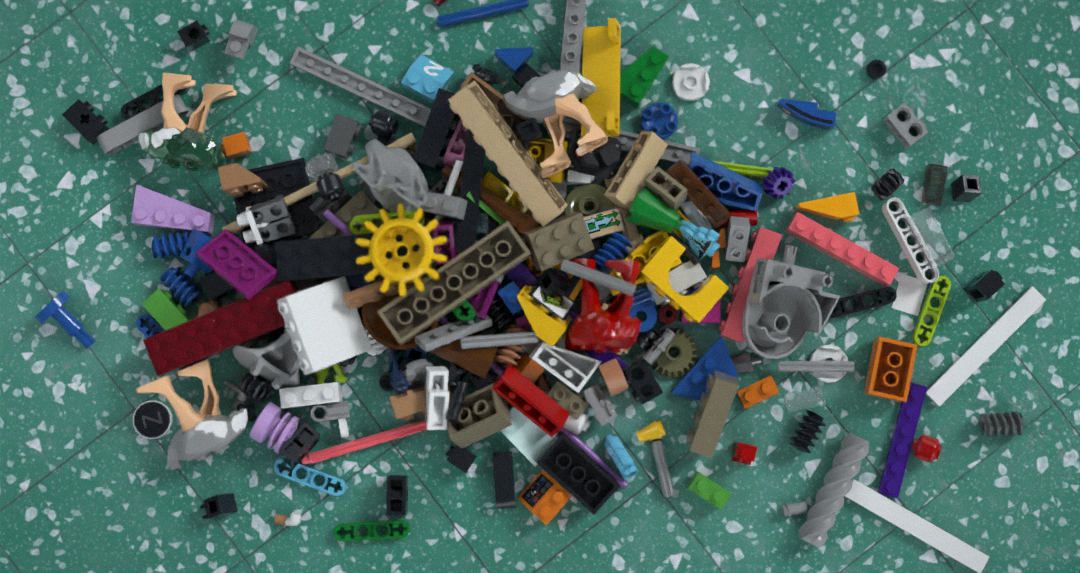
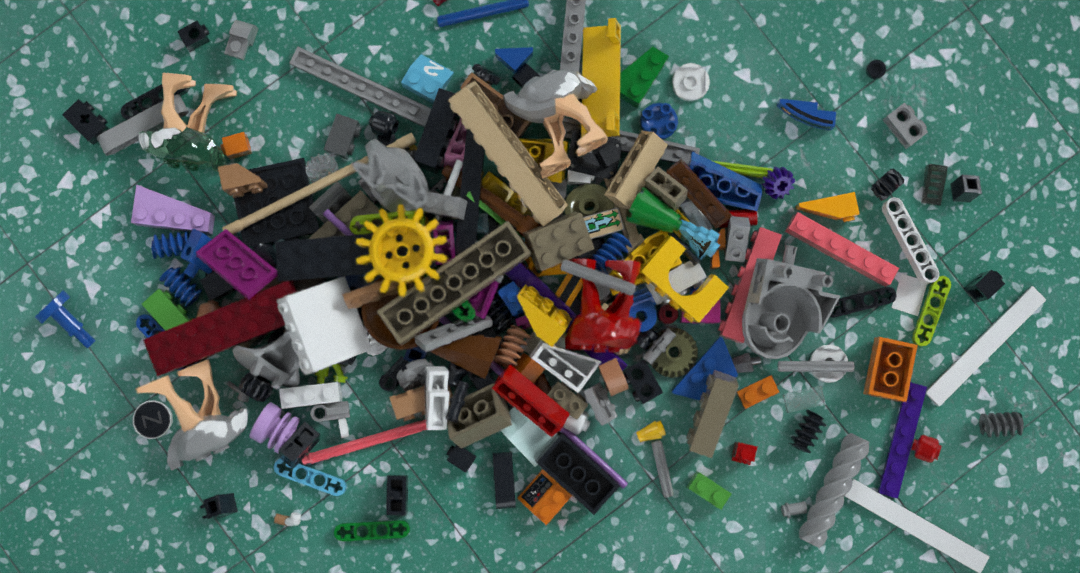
dark grey hips [236,194,295,245] -> none
black plate [236,403,256,422] -> none
black head [316,172,345,202] -> none
dark blue piece [387,348,409,392] -> none
light grey axle [460,331,538,349] -> none
black panel [516,118,543,151] -> none
sticker [528,283,577,322] -> none
black brick [537,268,573,297] -> none
medium azure rock [604,435,638,480] -> none
clear piece [905,207,956,270] -> none

